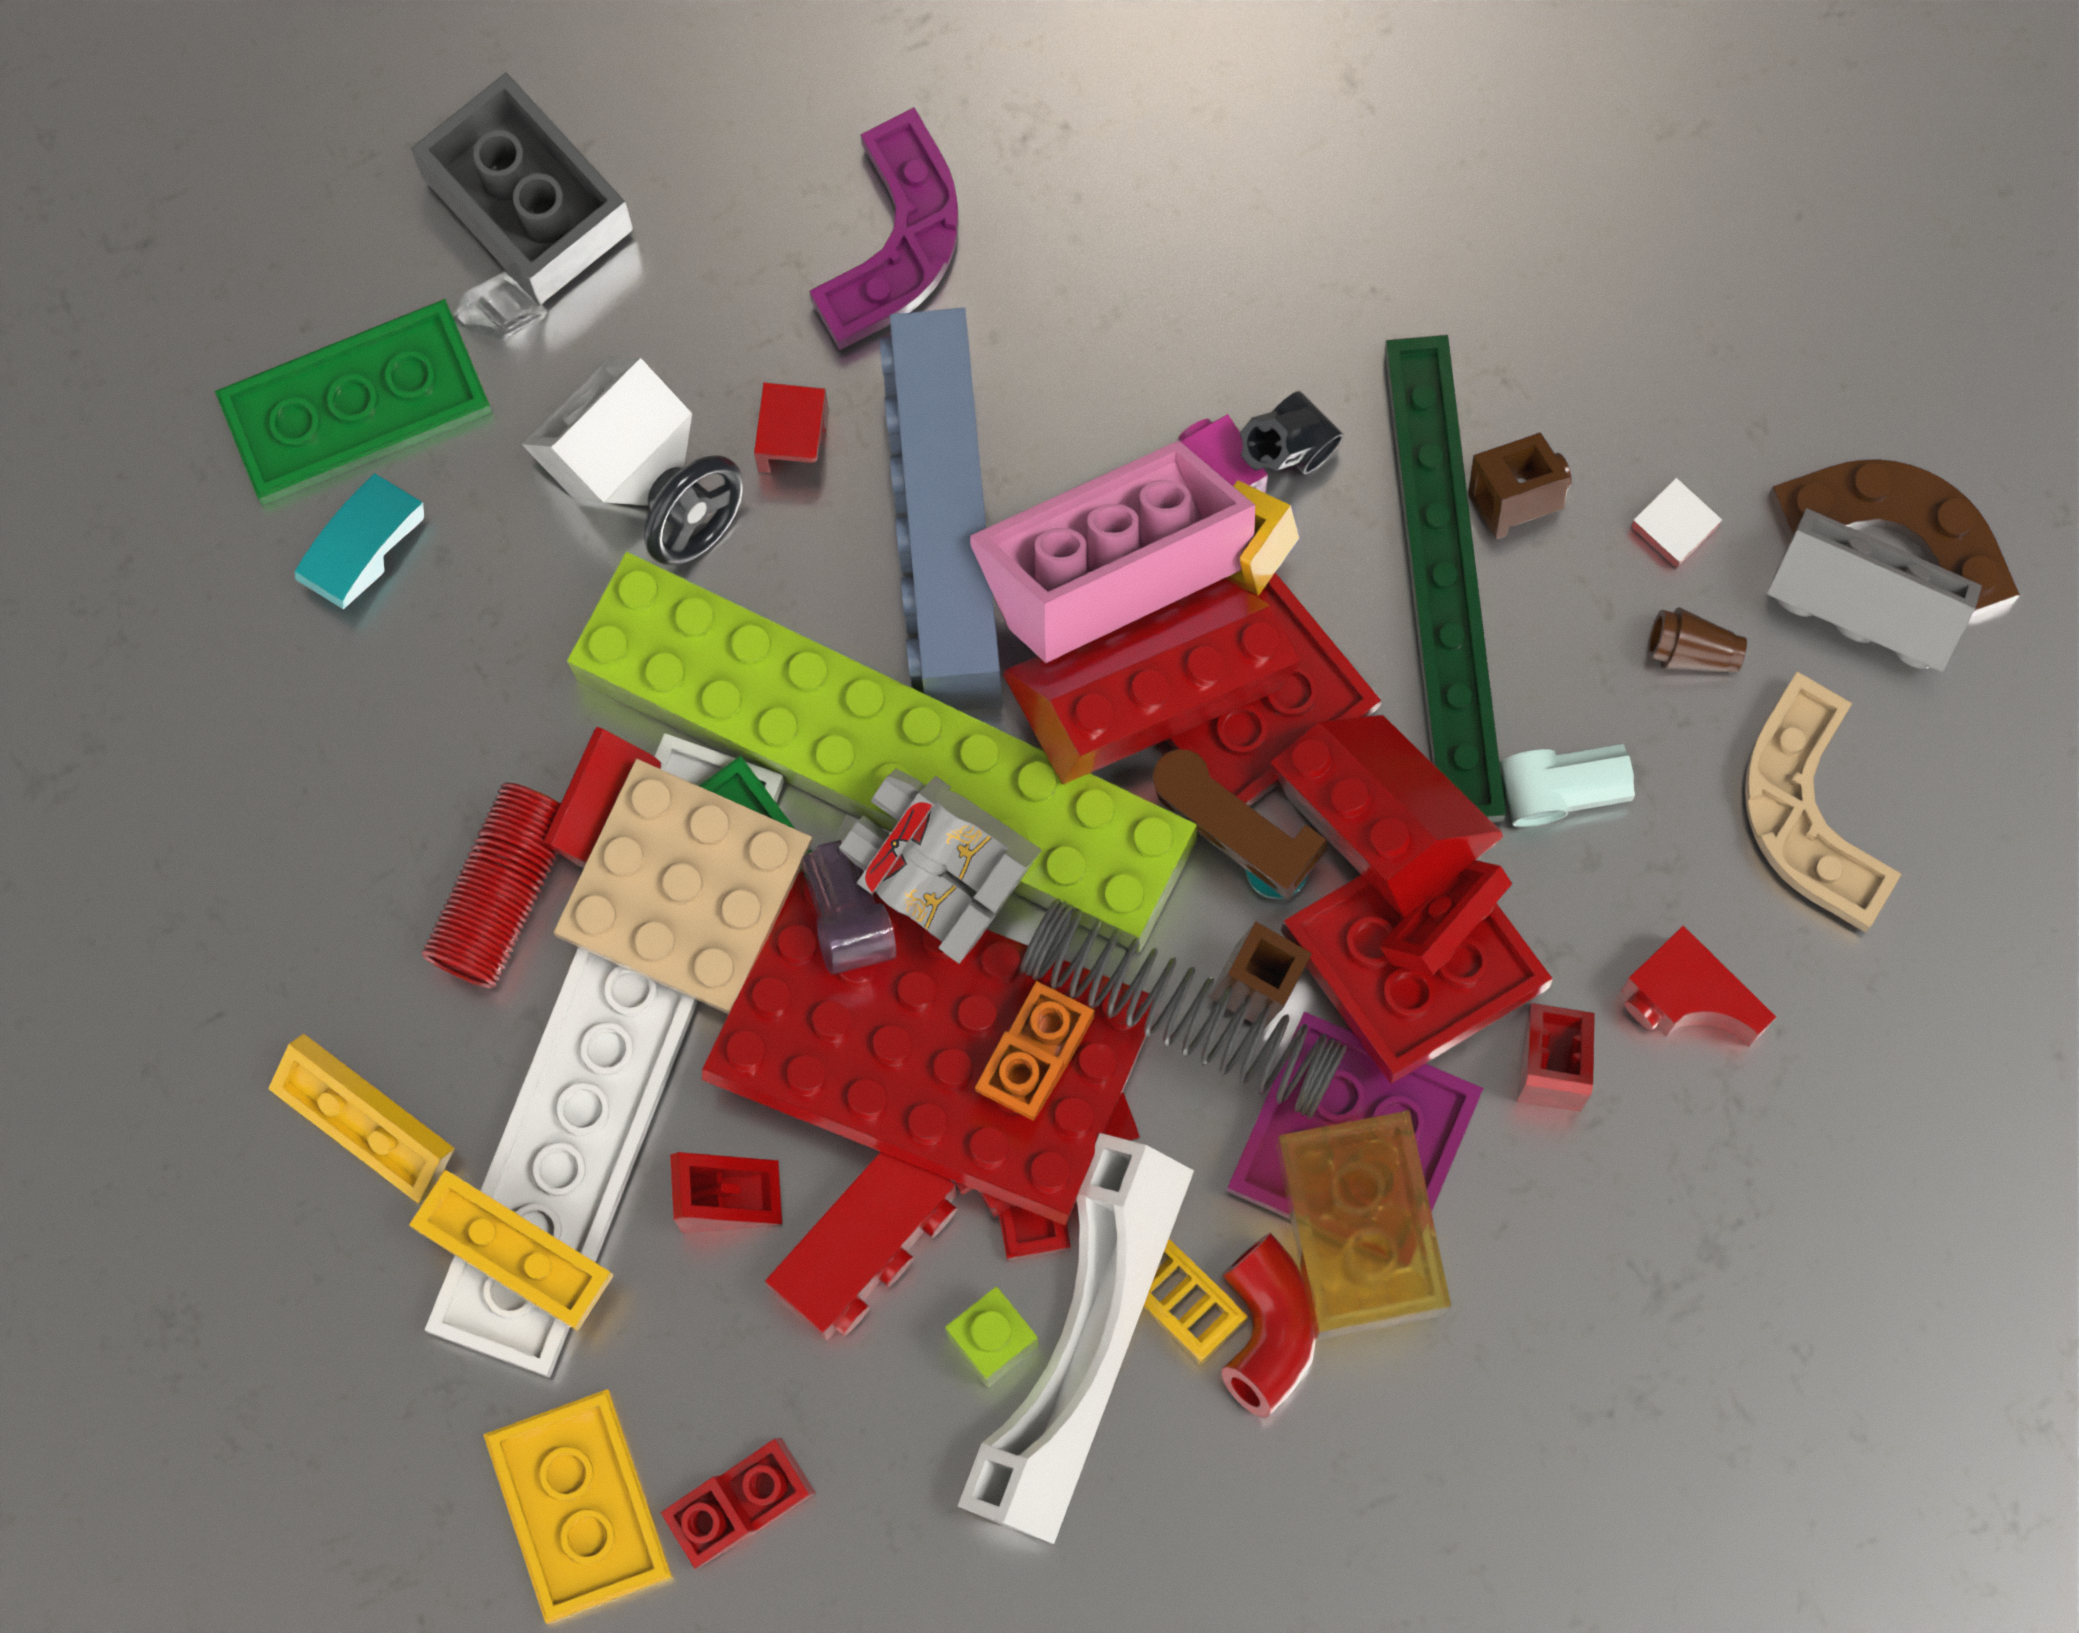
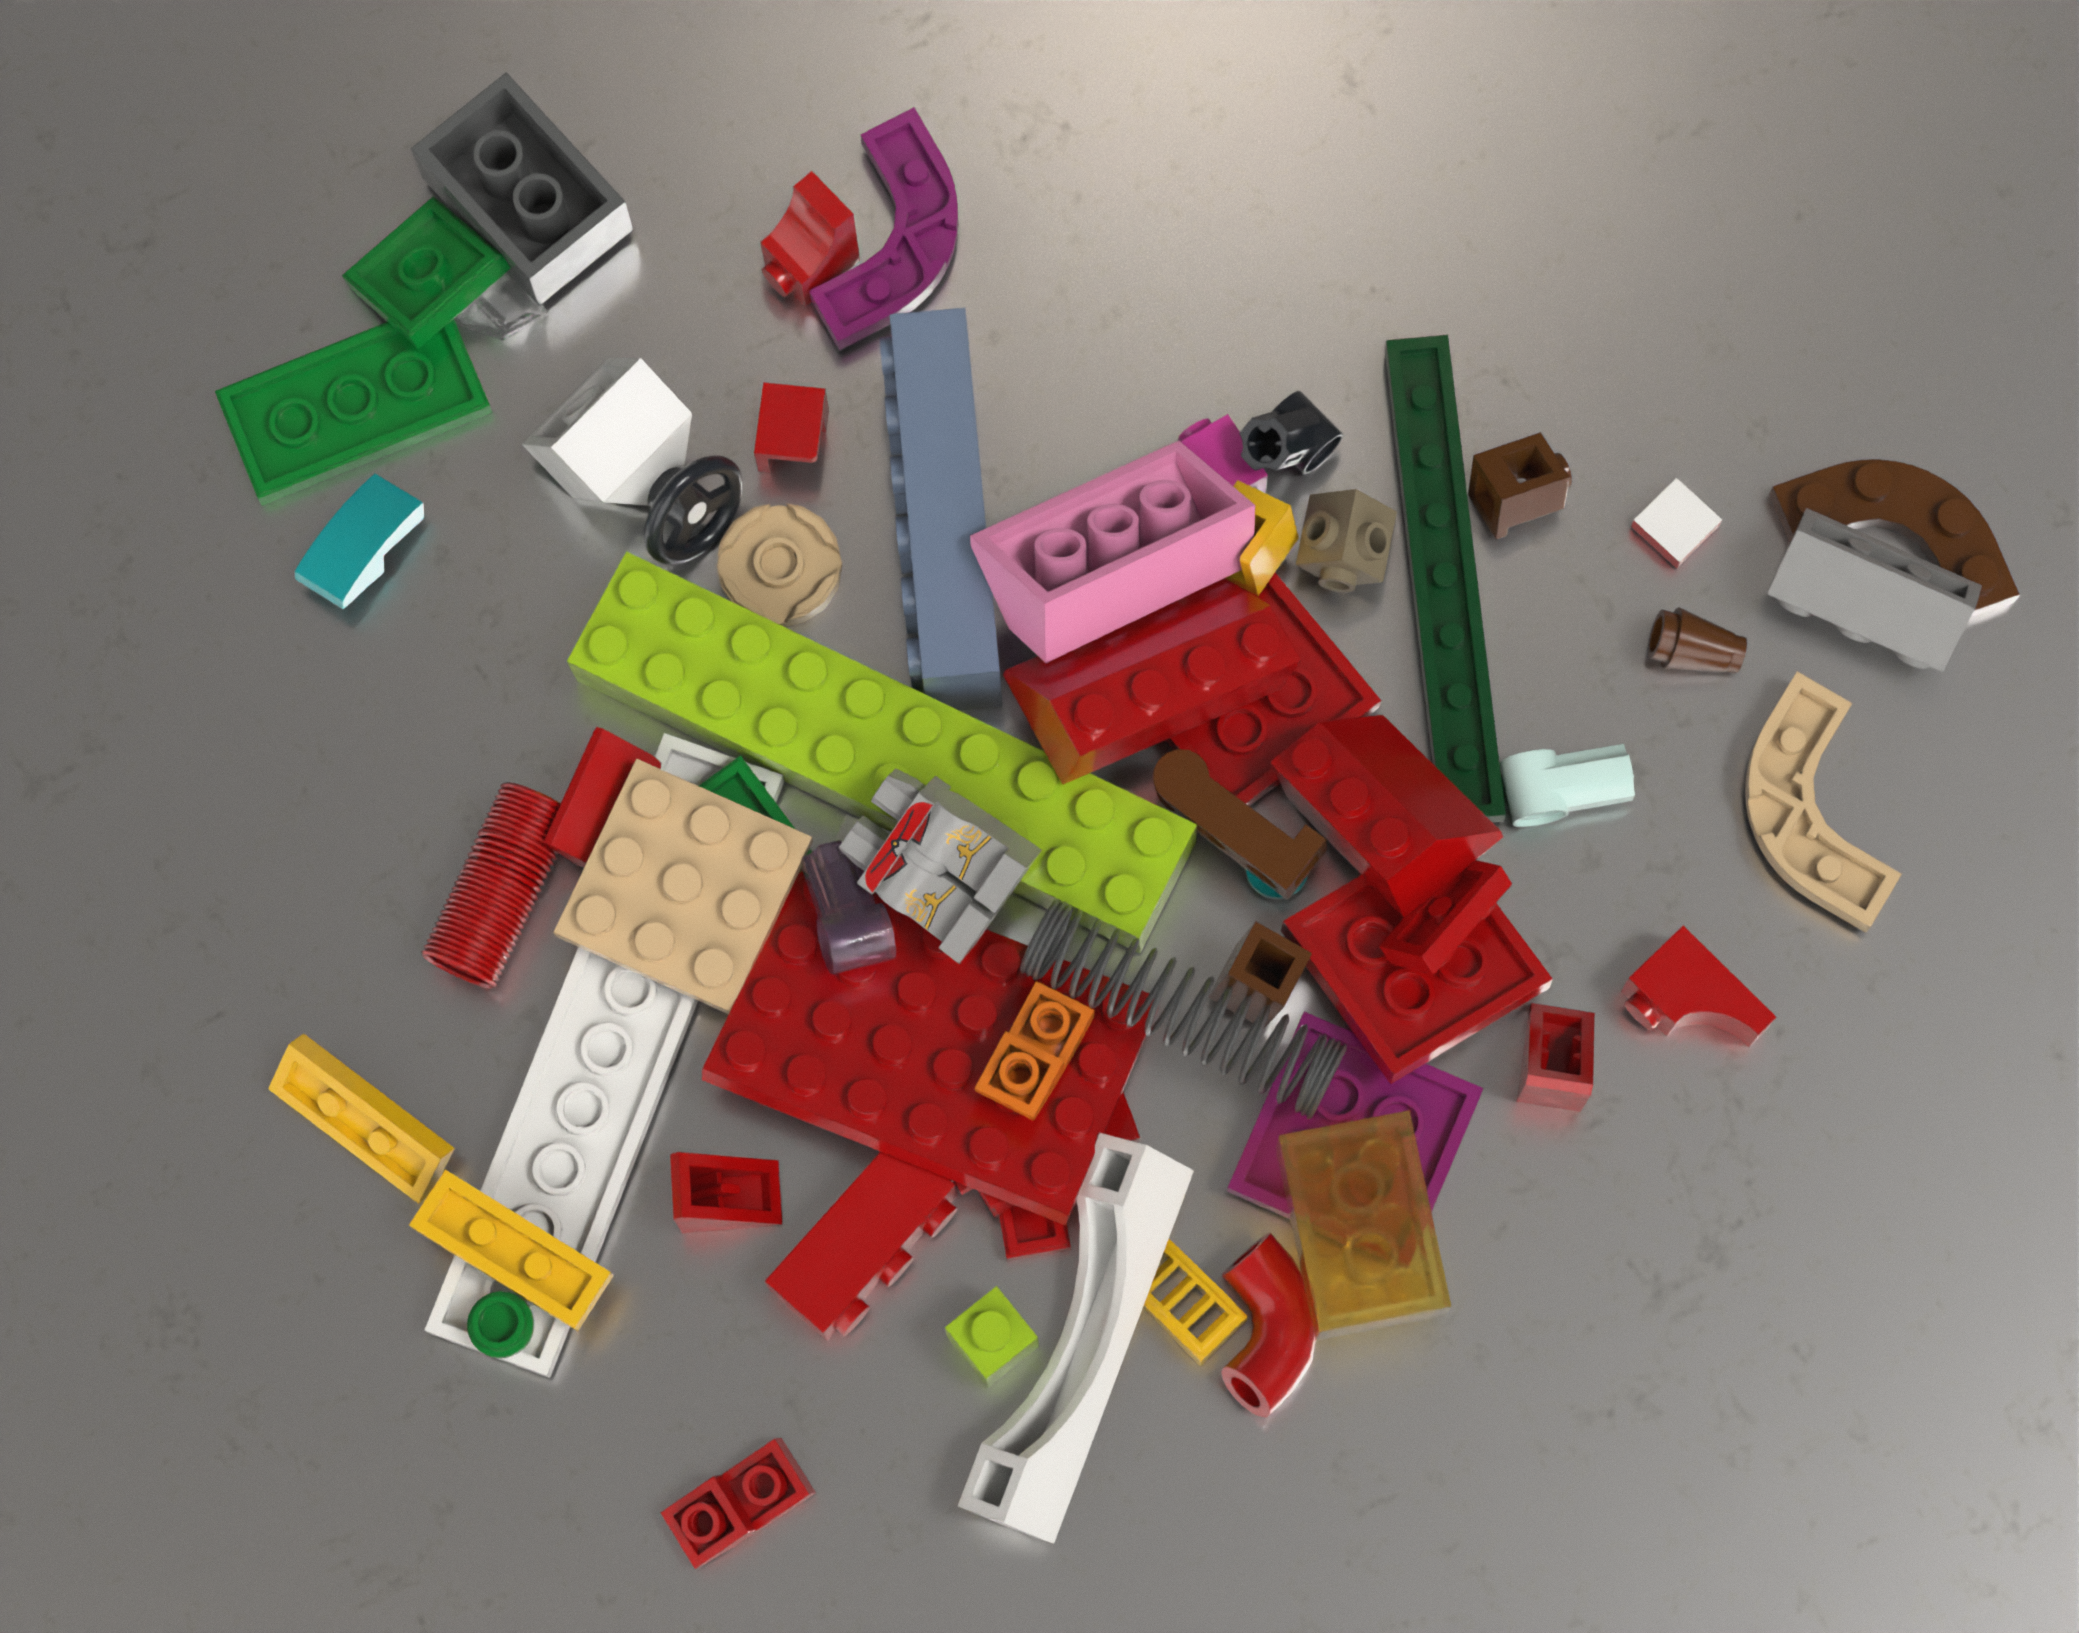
yellow tile [483,1389,674,1625] -> none
none -> green tile [342,196,511,349]
none -> green plate [467,1291,534,1359]
none -> tan tile [717,503,843,627]
none -> red arch [760,171,860,307]
none -> dark tan brick [1295,489,1397,592]

